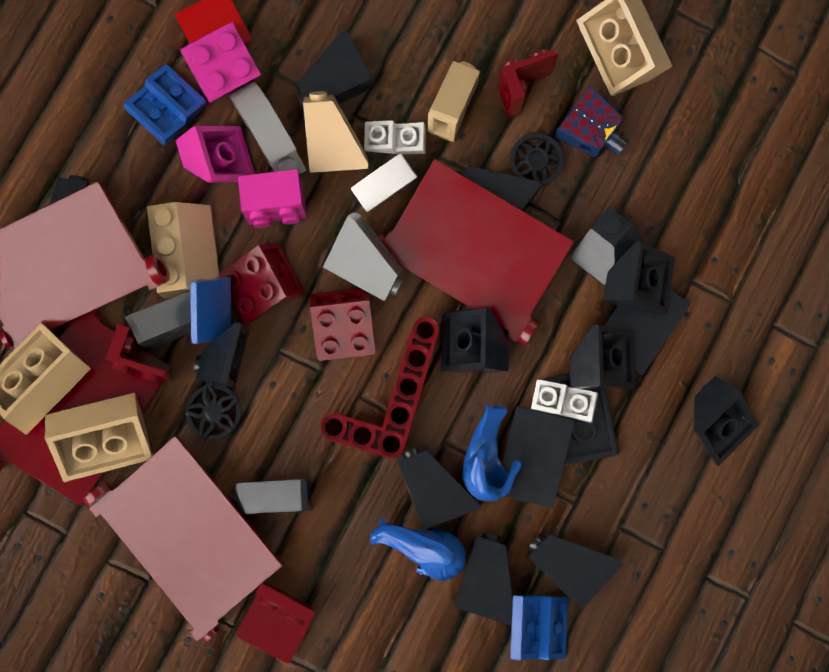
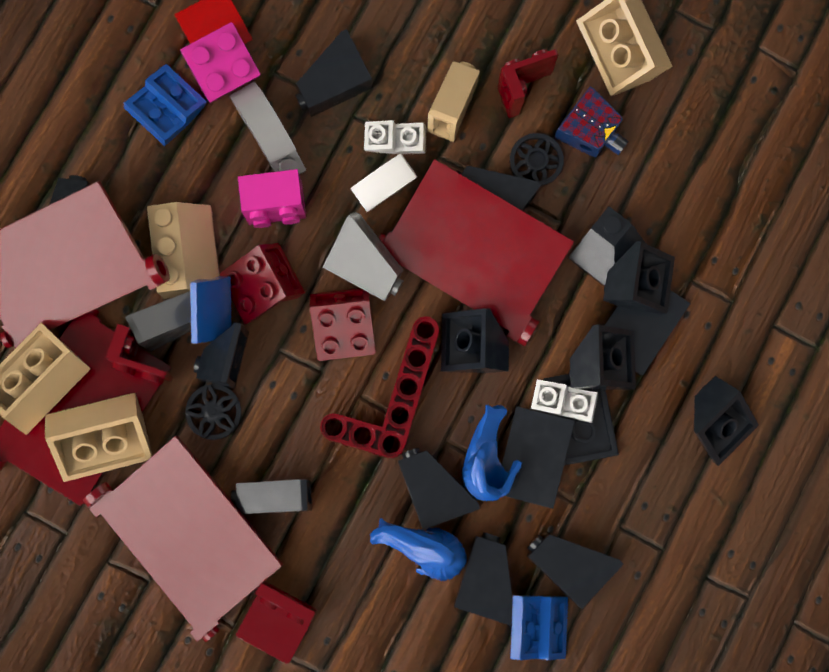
dark pink slope [175,126,255,183] -> none
tan slope [303,91,368,173] -> none

